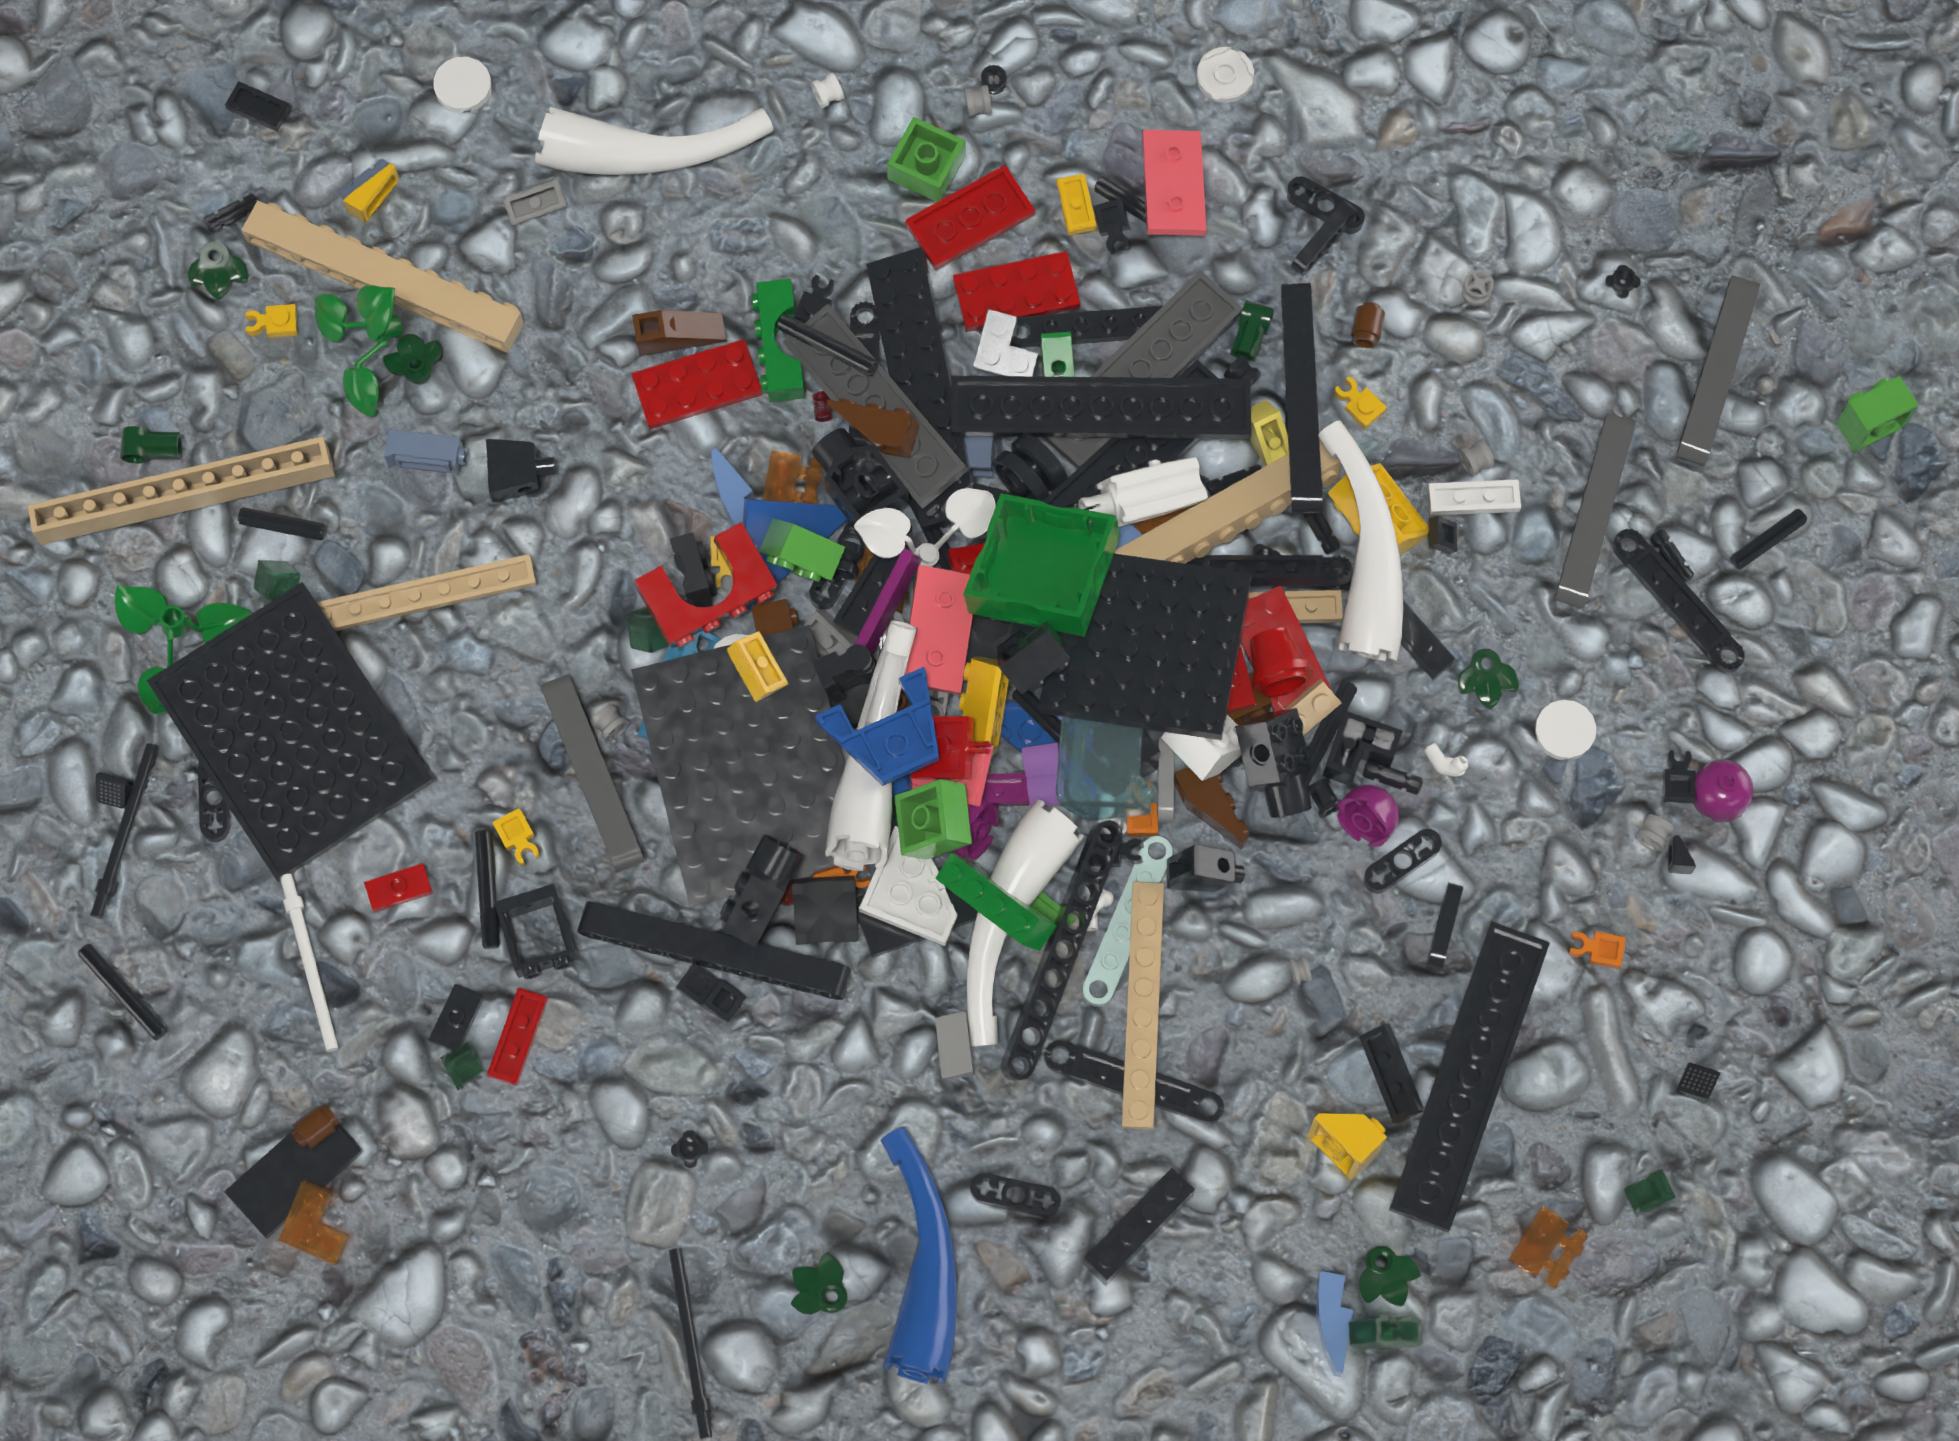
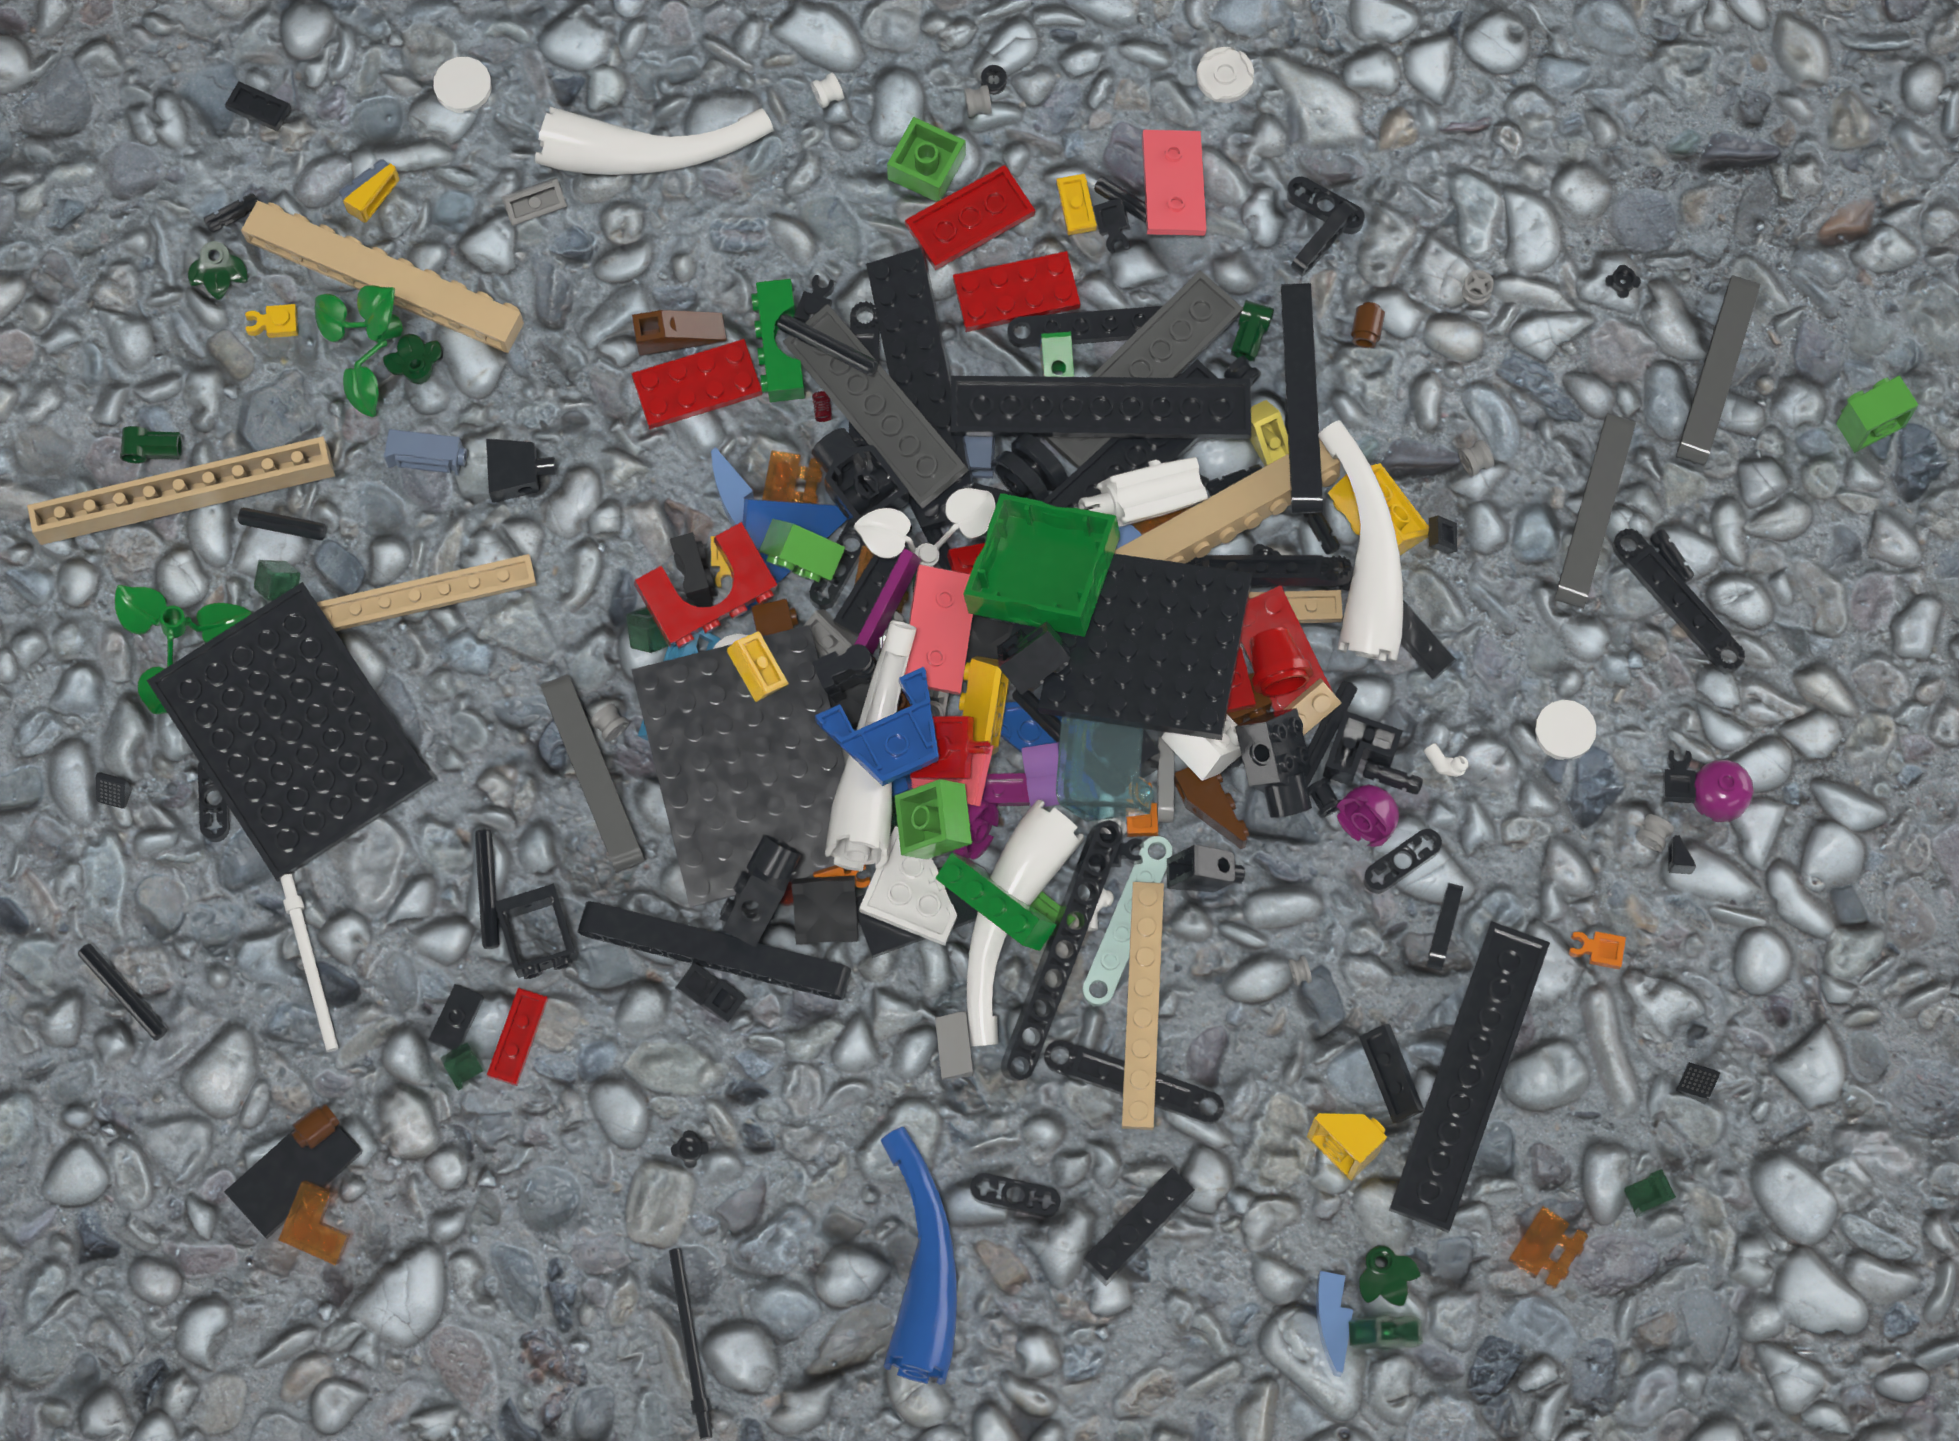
black bar [90,743,158,919] -> none
red plate [364,863,433,913] -> none
yellow plate [492,808,540,867] -> none
dark green plate [791,1254,847,1315] -> none
reddish brown slope [827,398,919,458] -> none
black wheel [834,540,865,580] -> none
brick [973,309,1041,376] -> none
yellow plate [1334,376,1387,430] -> none
white plate [1428,480,1521,516] -> none
dark green plate [1458,649,1519,709] -> none
black axle [1730,509,1807,570] -> none

